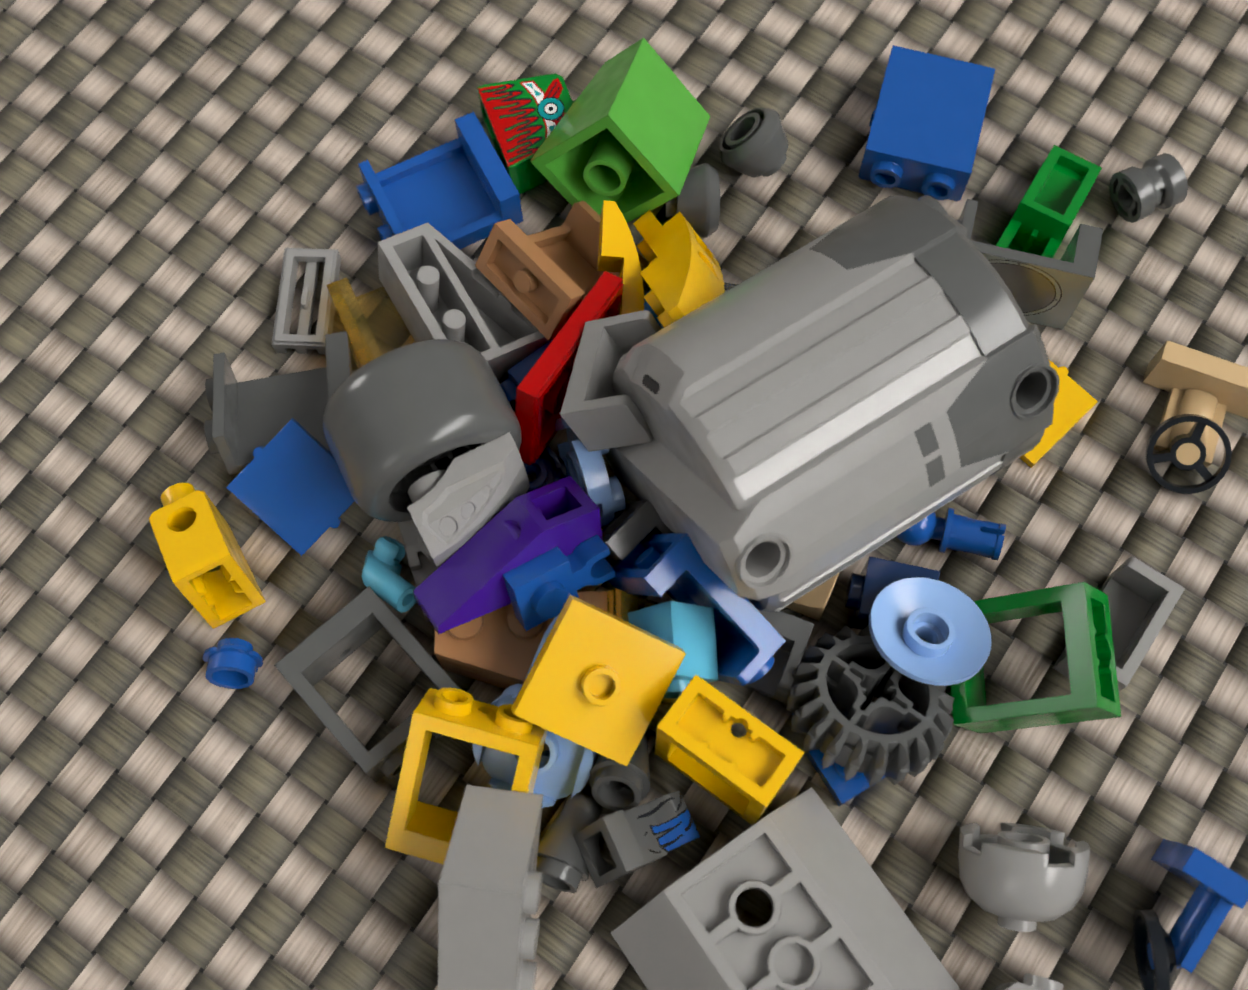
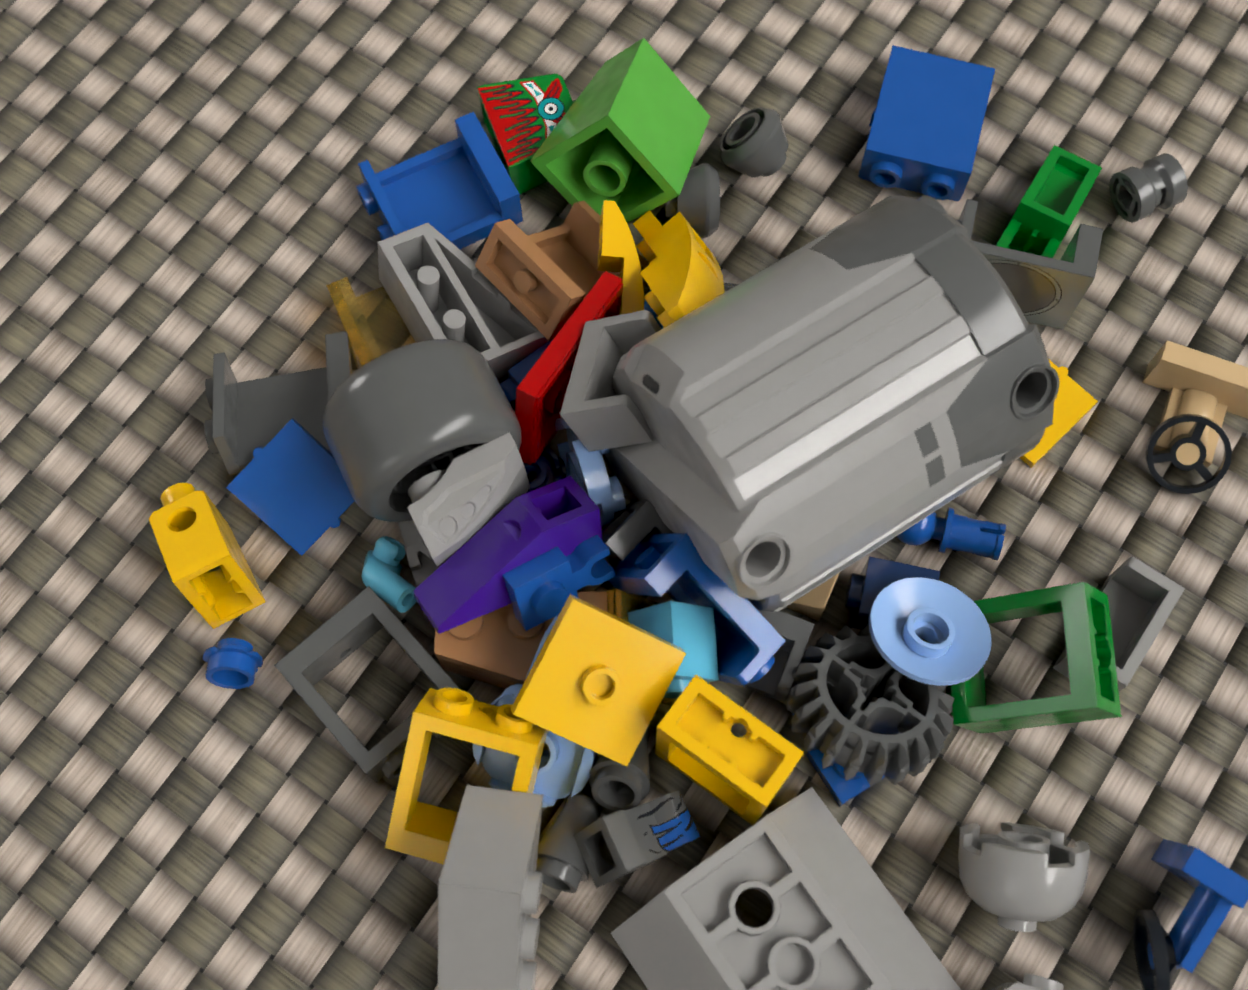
light grey tile [271,248,341,354] -> none

